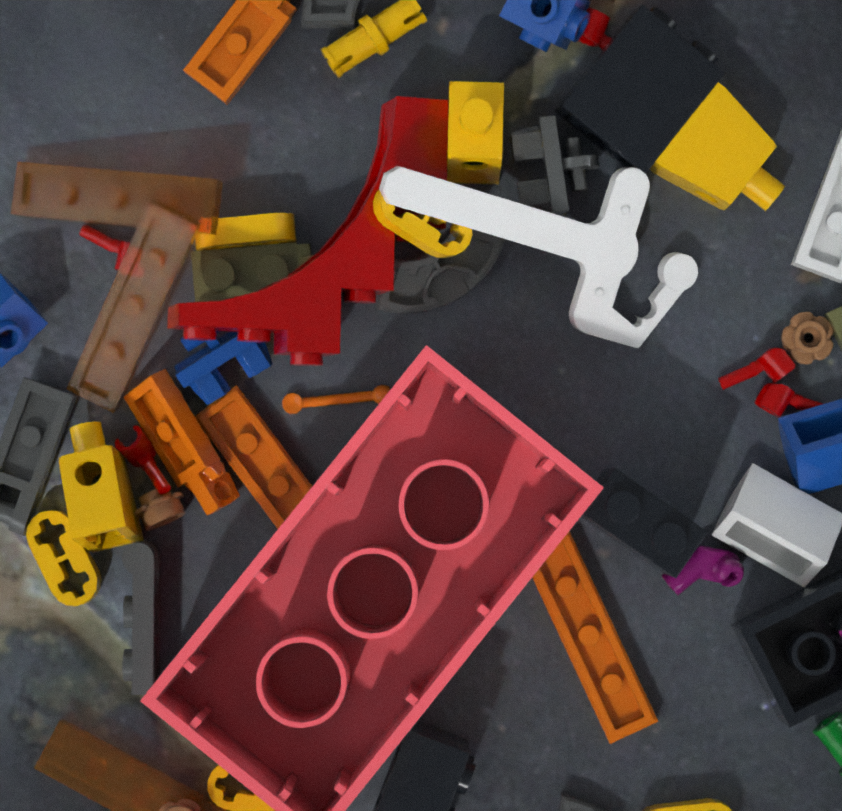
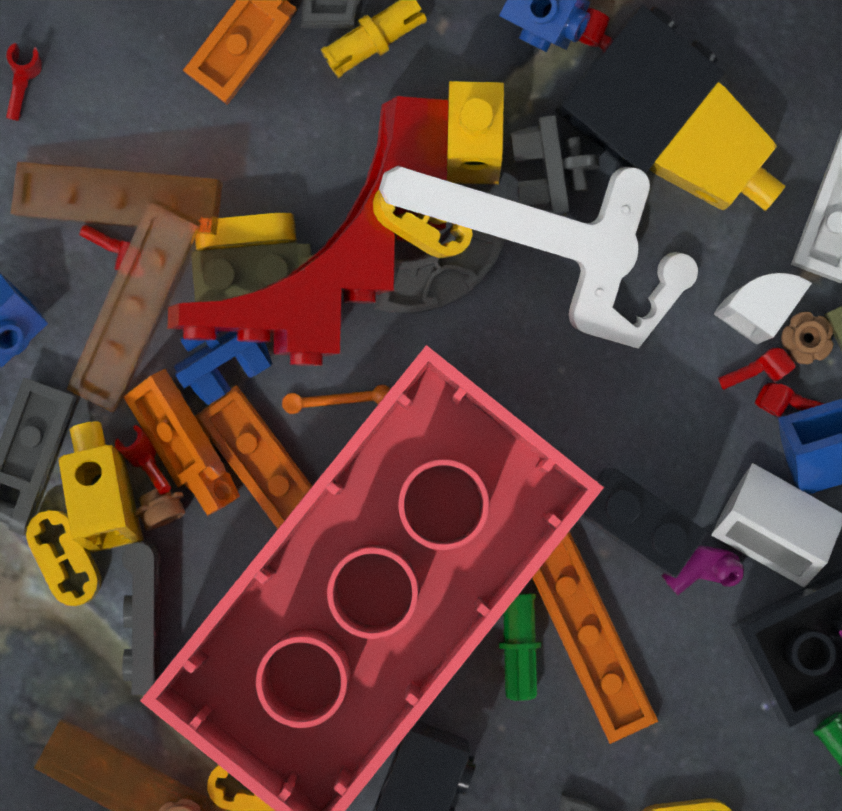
none -> red hand [6,43,42,121]
none -> green axle [499,593,541,701]
none -> white brick [714,273,812,344]

